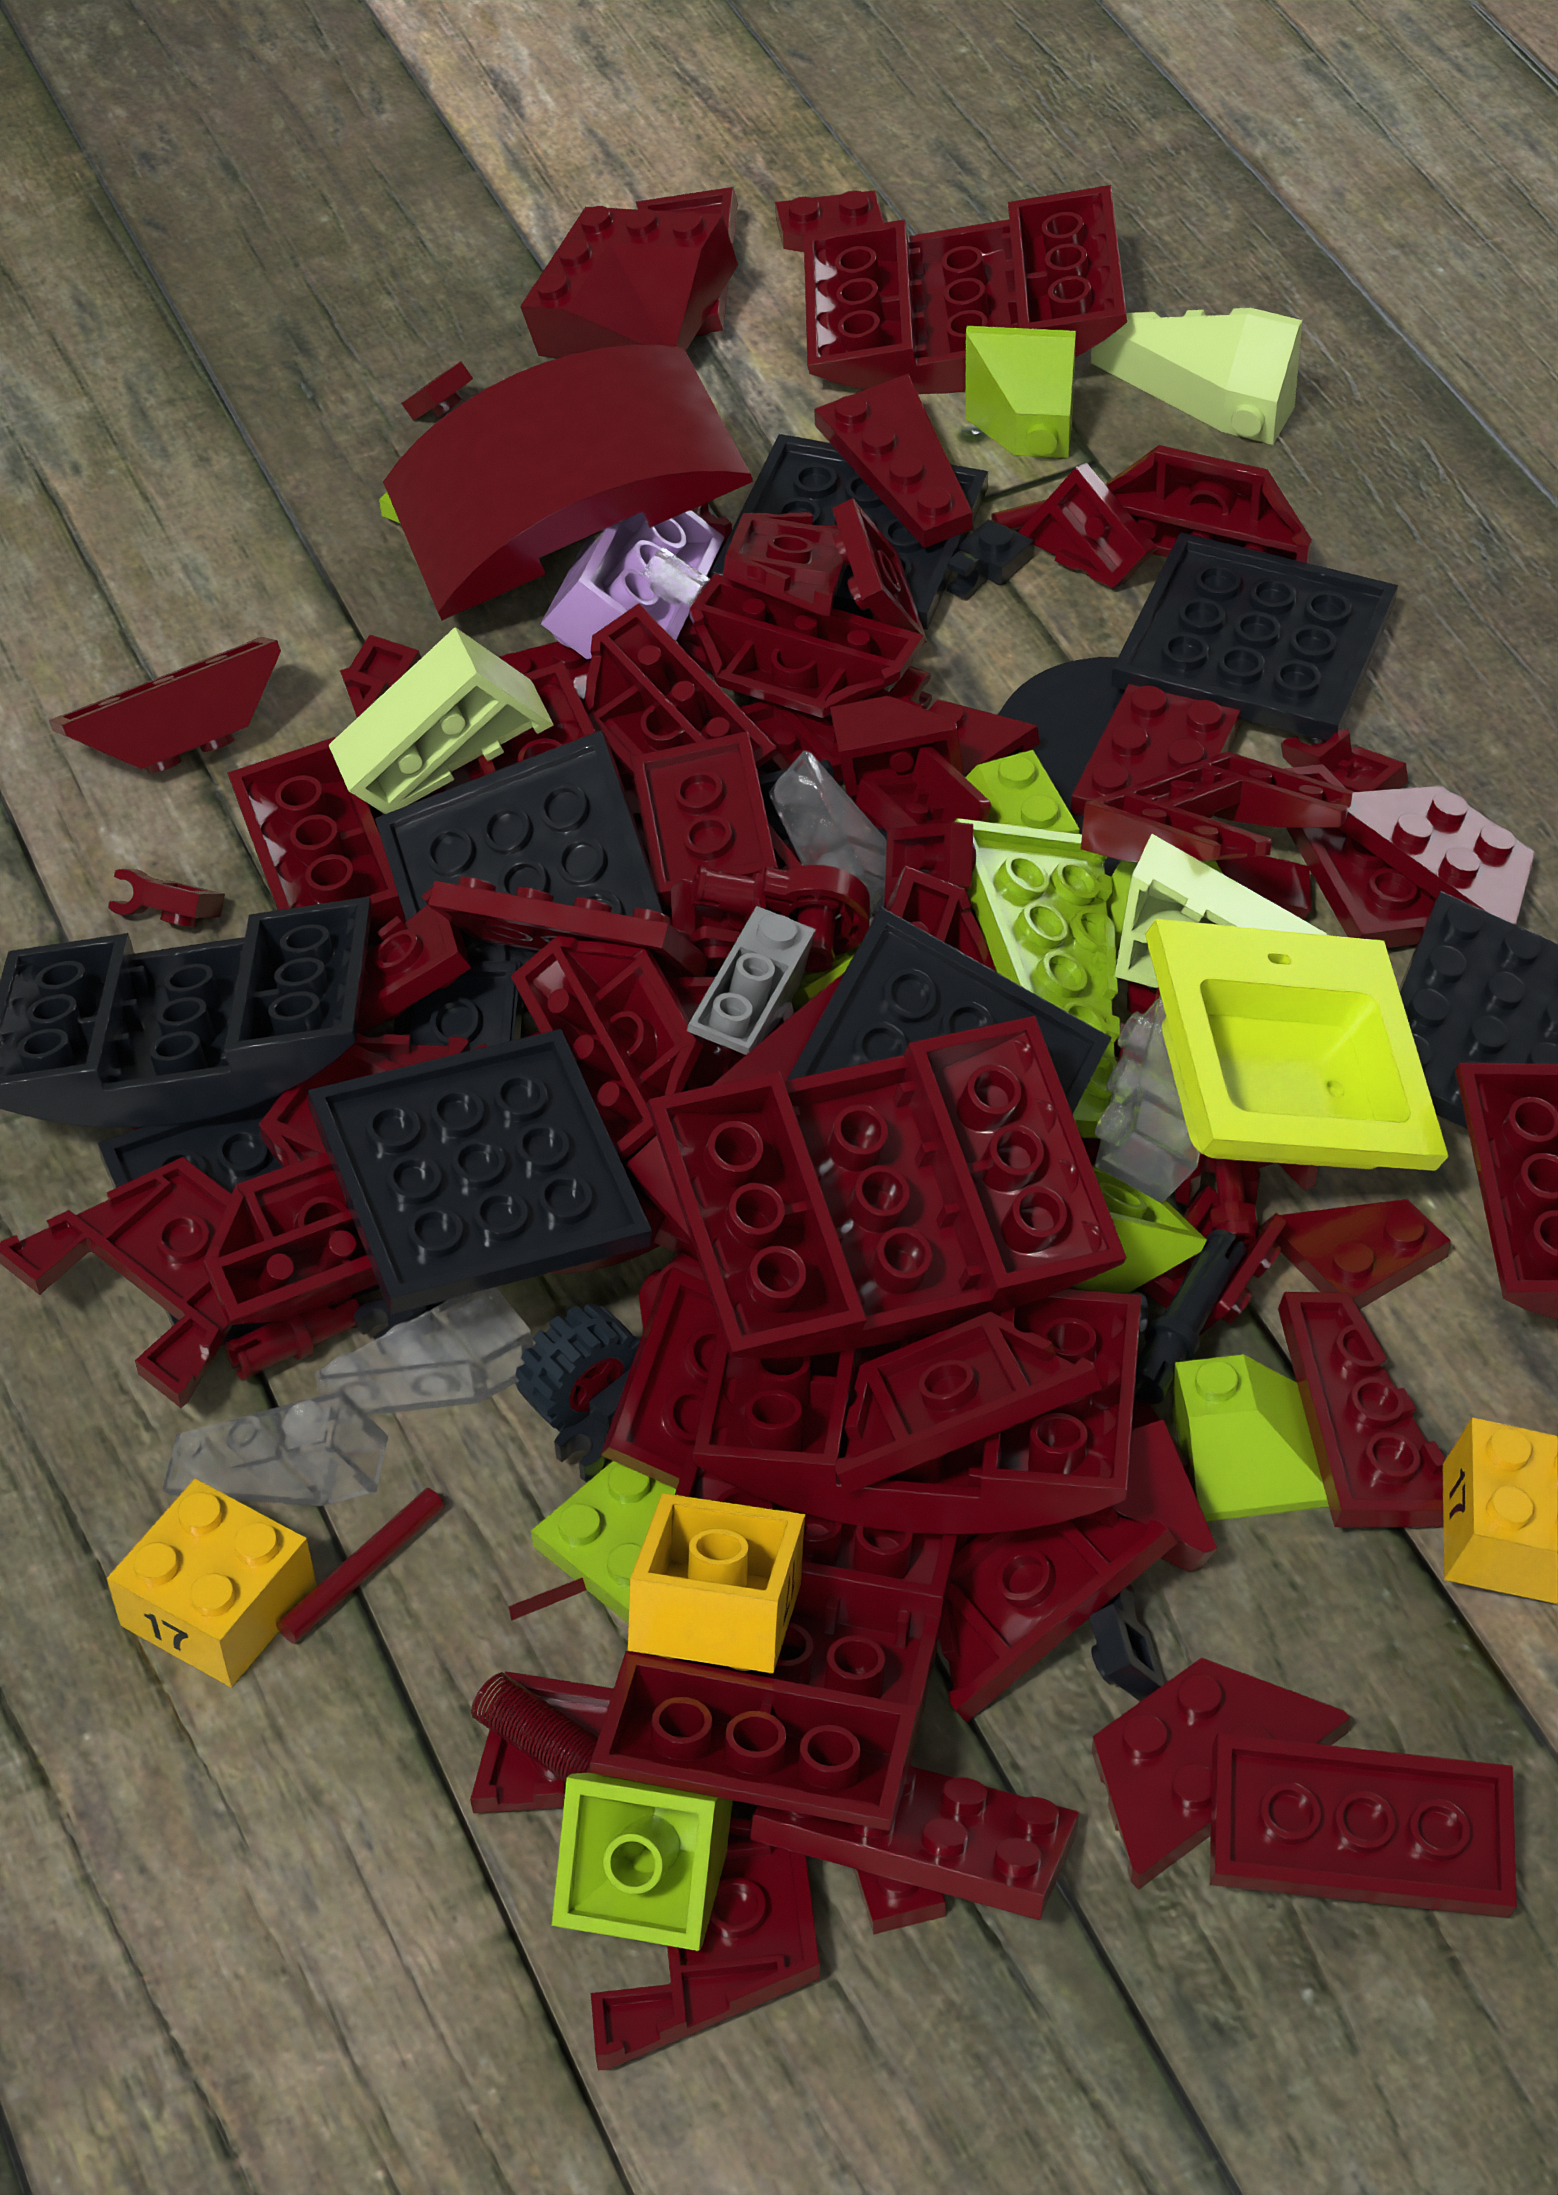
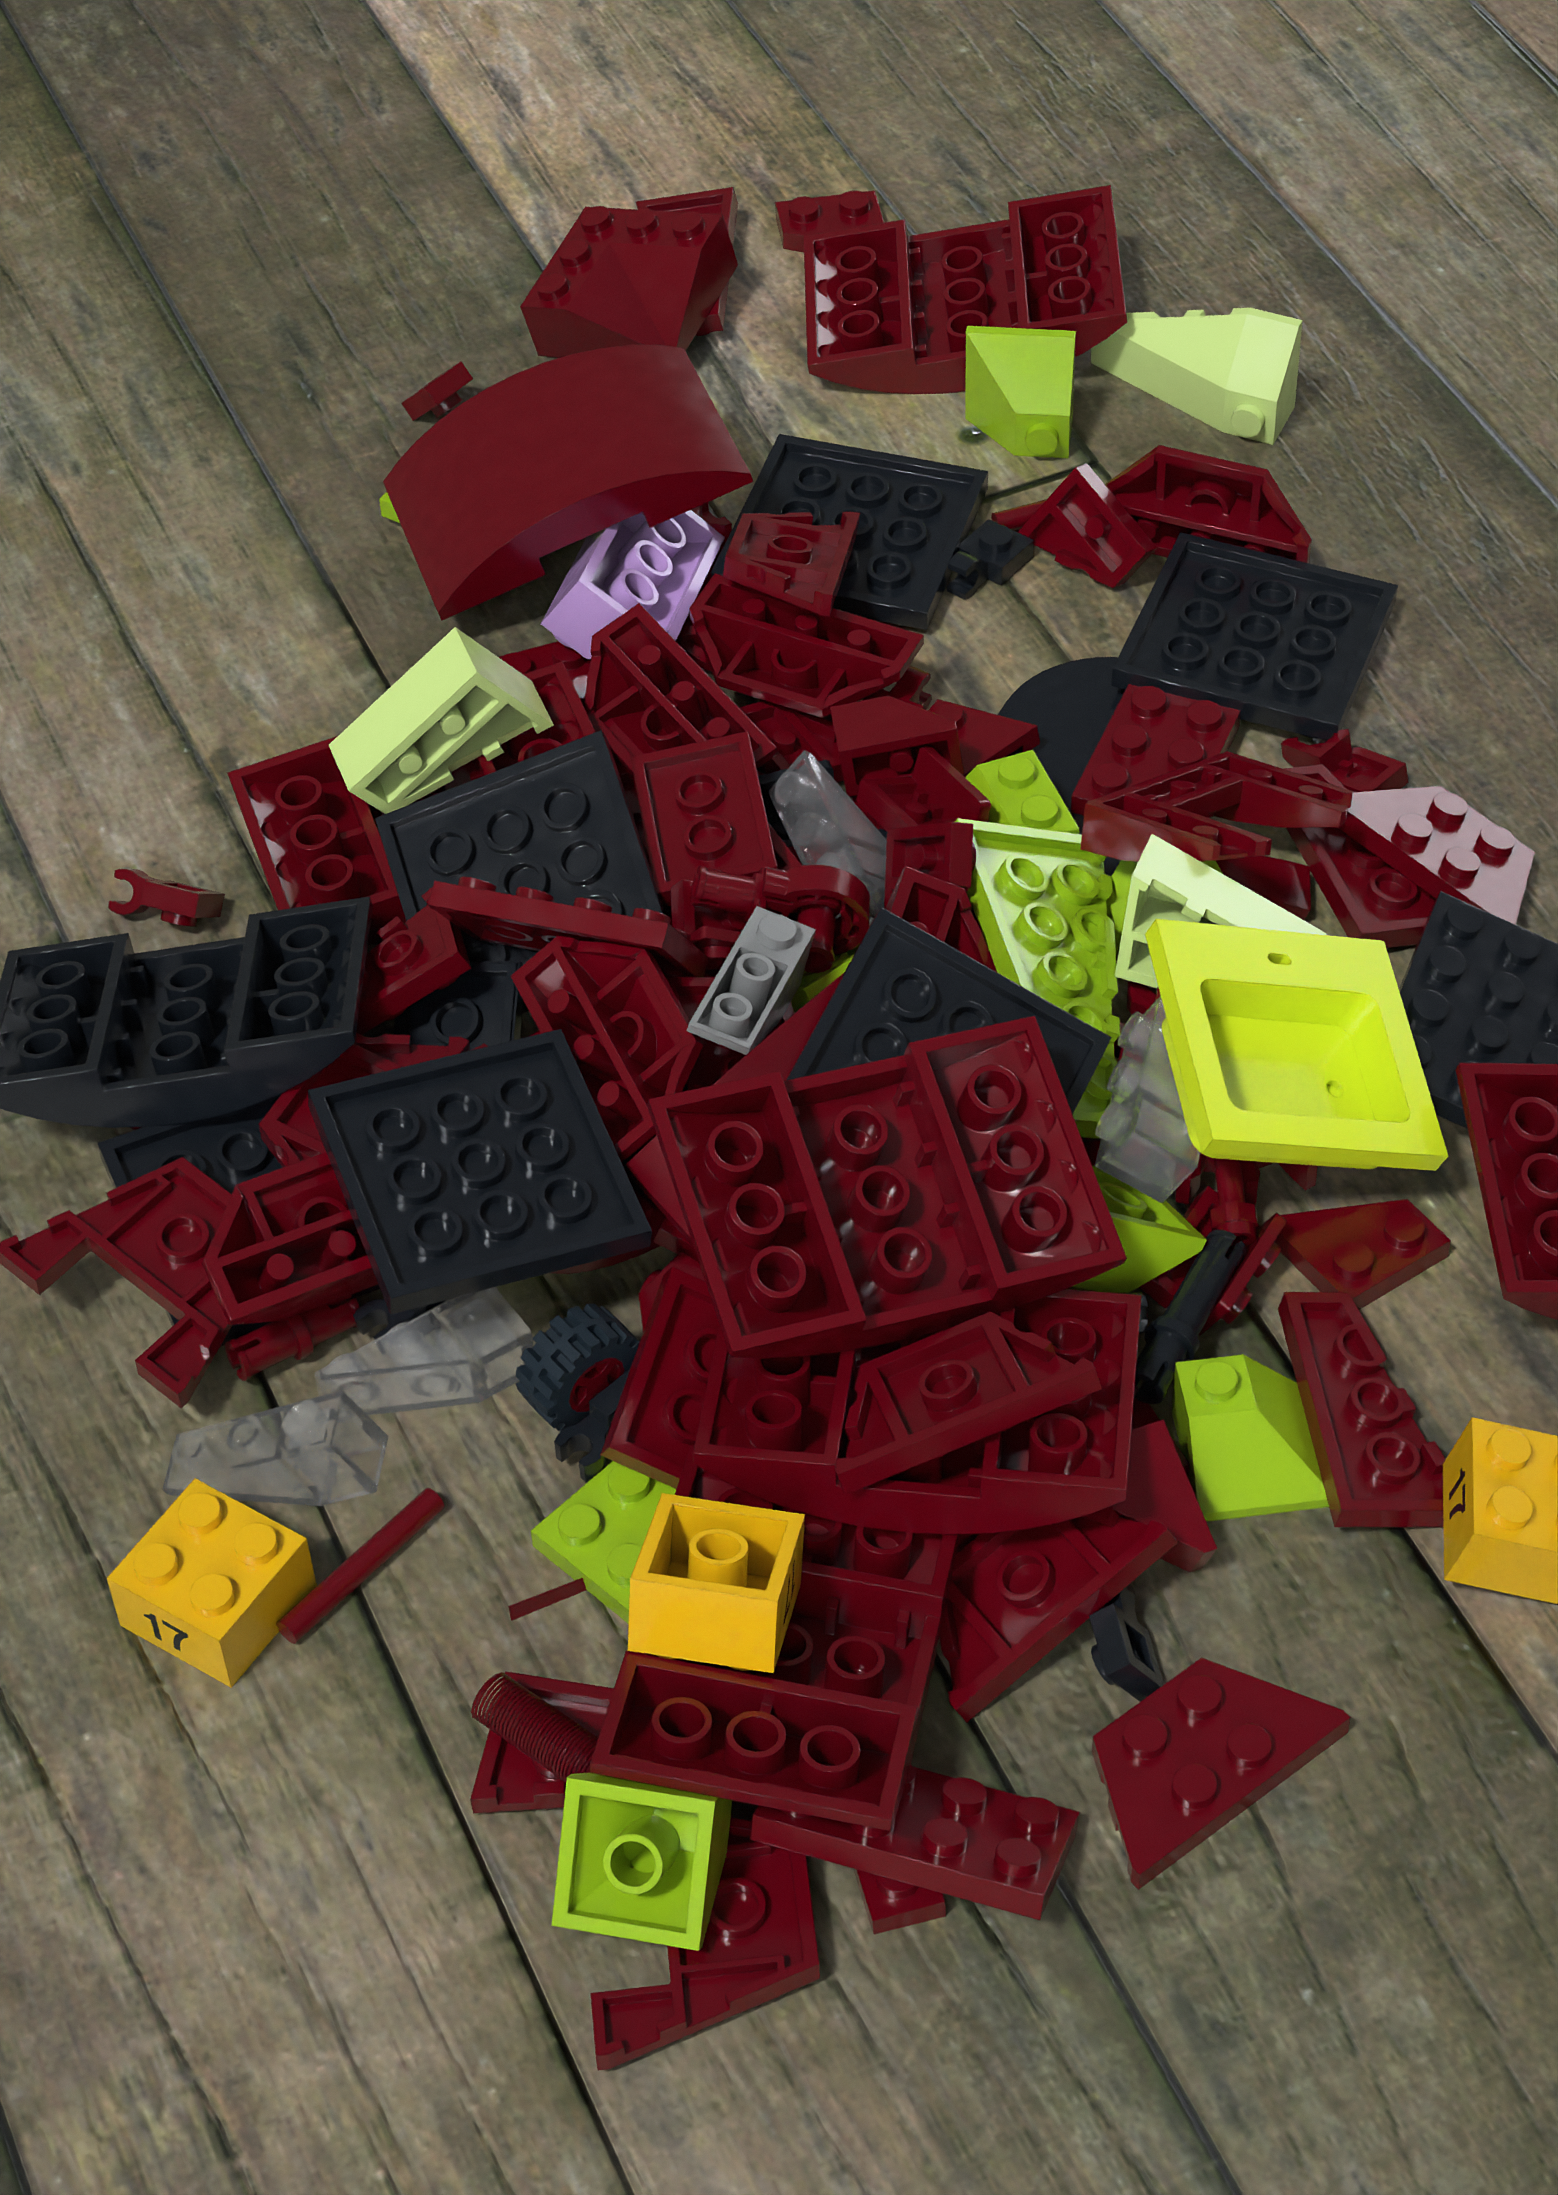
dark red wedge [49,637,281,773] -> none
dark red slope [340,635,421,718] -> none
clear plate [642,547,710,606] -> none
dark red wing [814,374,973,548] -> none
dark red plate [832,498,927,643] -> none
dark red plate [1210,1733,1517,1918] -> none

